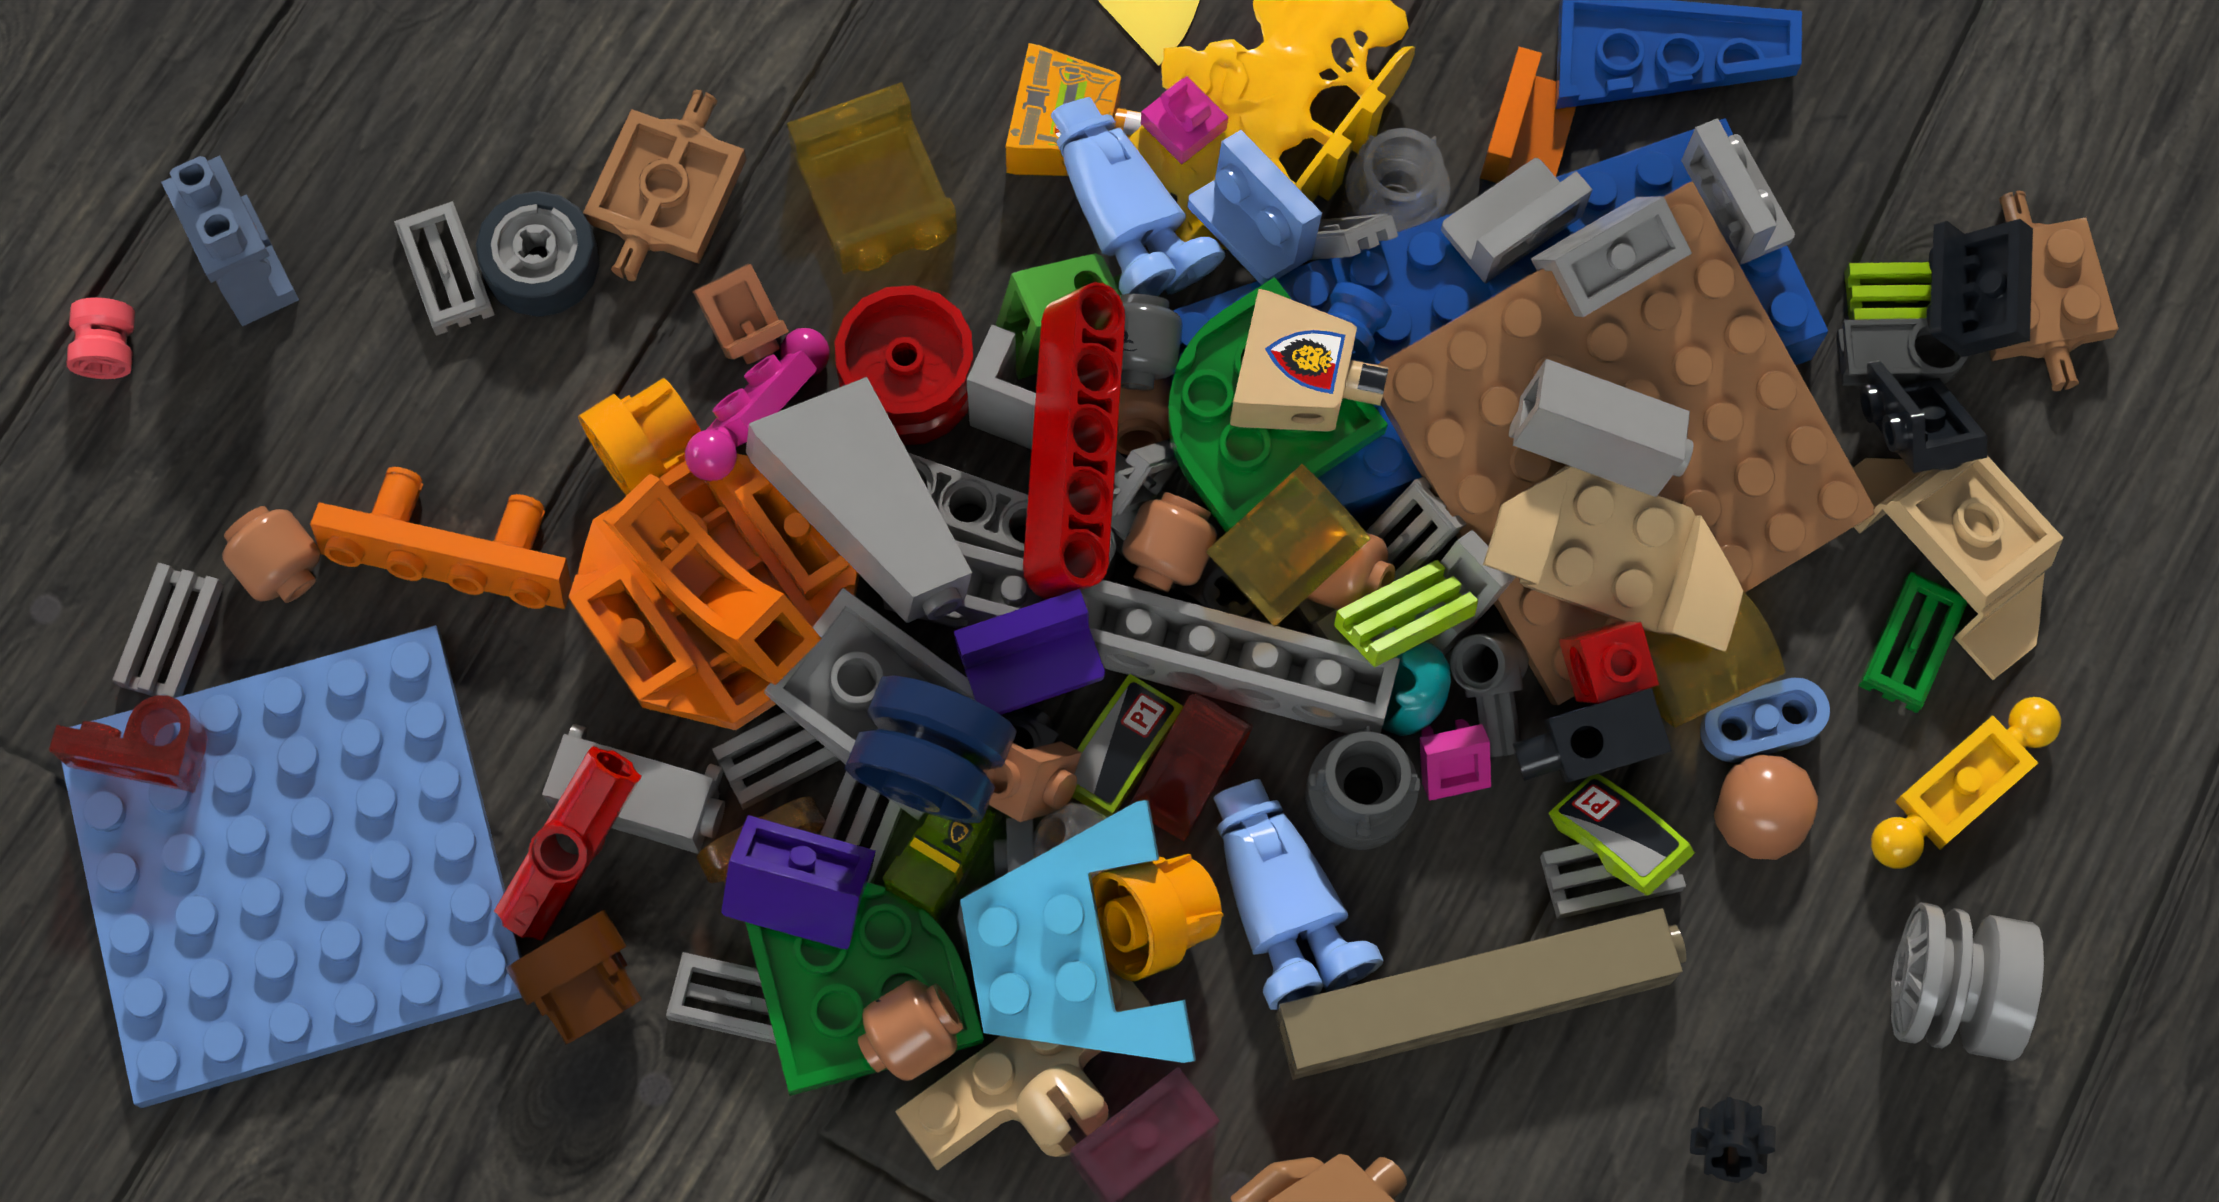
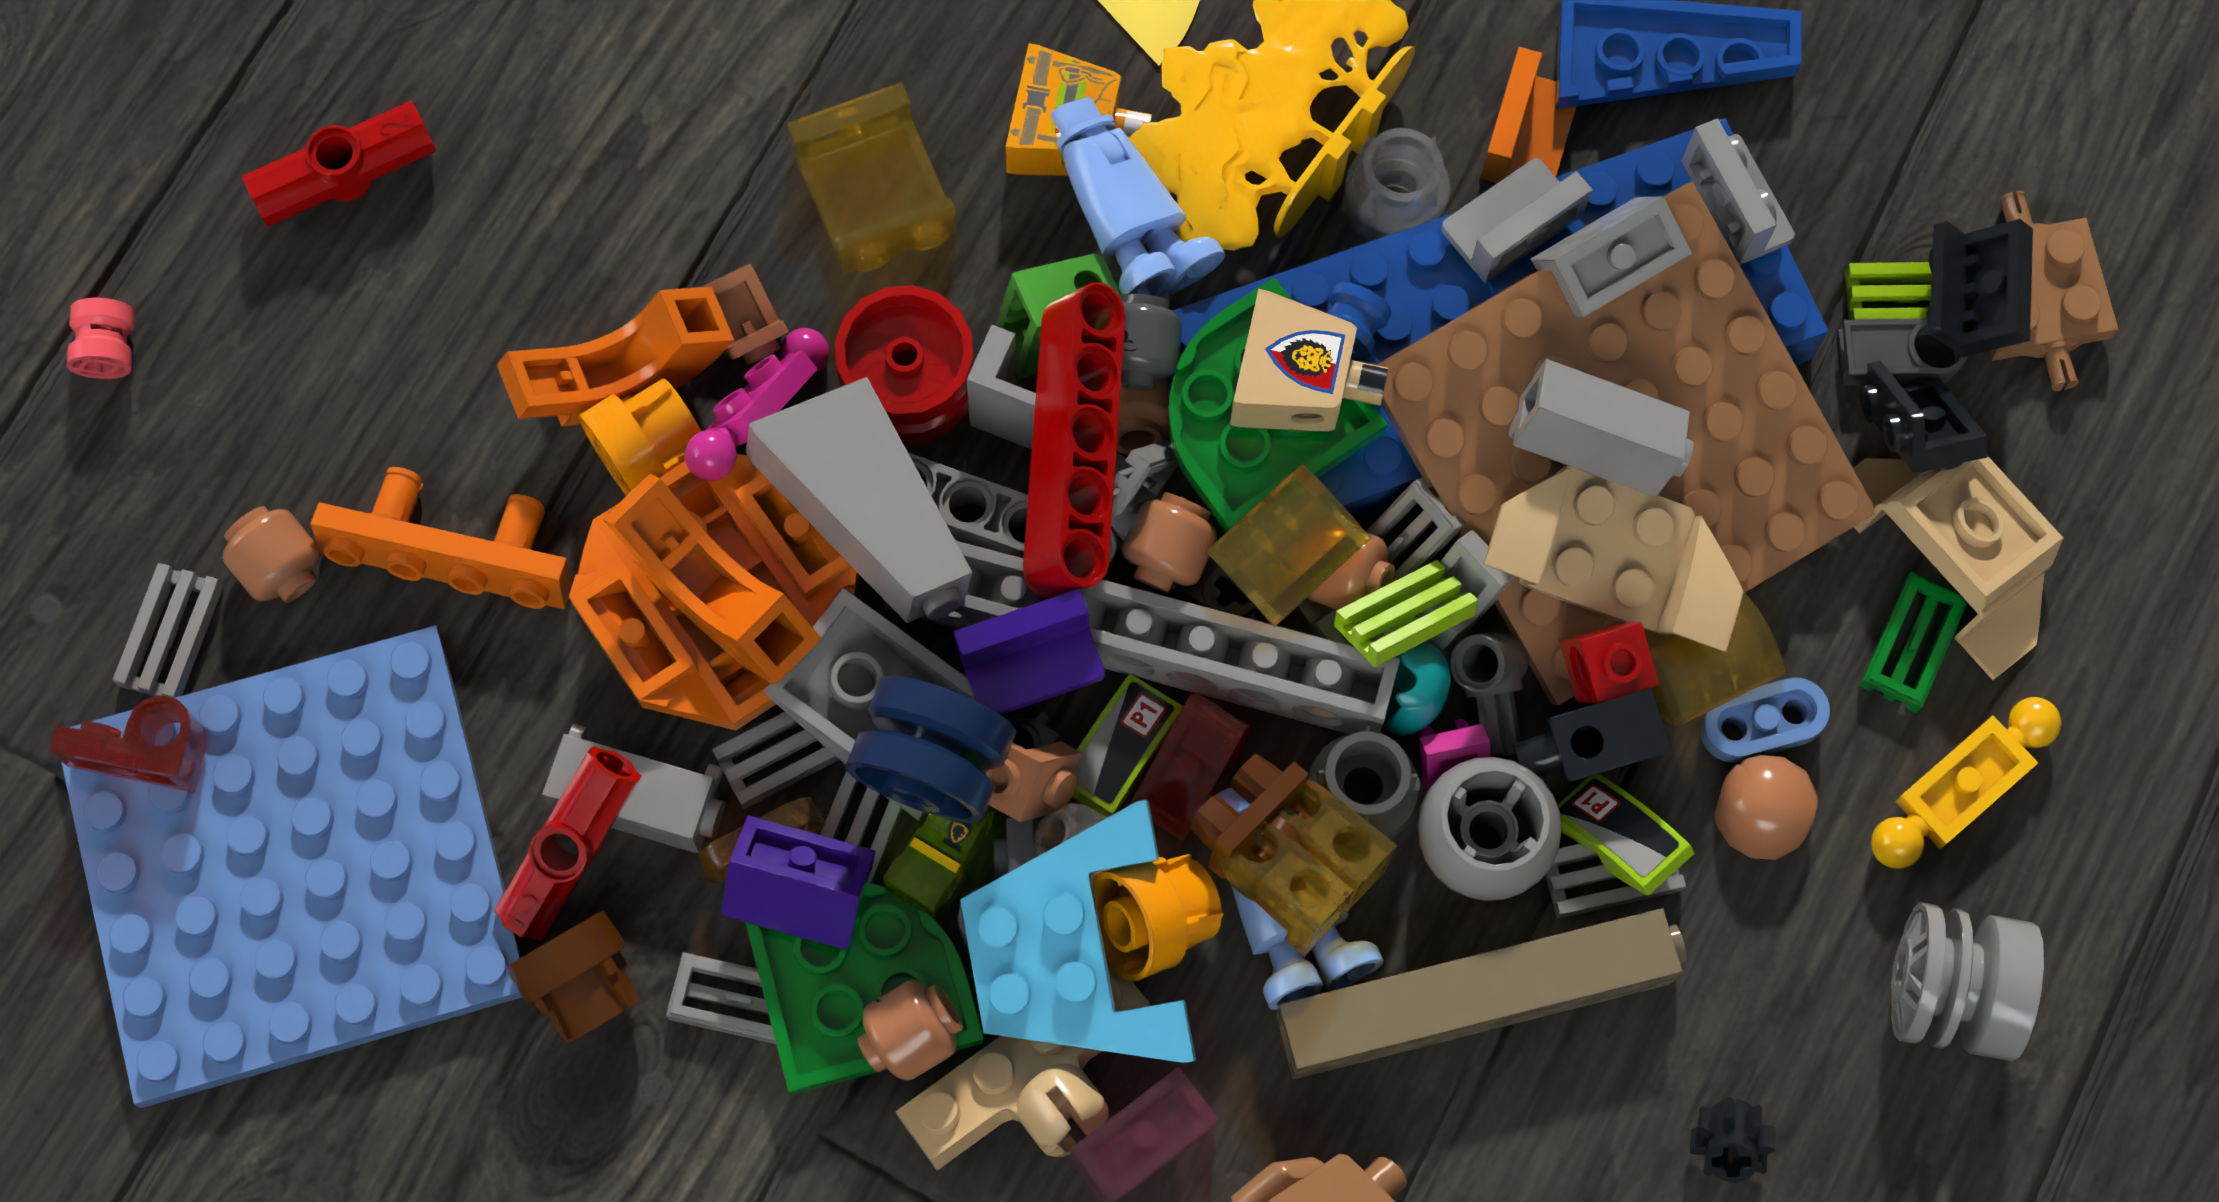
sand blue hips [161,155,299,326] -> none
light grey tile [394,201,495,336] -> none
wheel [476,191,600,317] -> none
medium nougat plate [583,90,747,281] -> none
dark pink tile [1140,76,1229,165] -> none
medium blue bracket [1187,130,1322,285] -> none
light grey tile [1310,214,1398,260] -> none
none -> red piece [242,100,436,227]
none -> orange arch [497,286,734,427]
none -> clear yellow hips [1190,754,1397,957]
none -> light grey wheel [1417,757,1561,901]

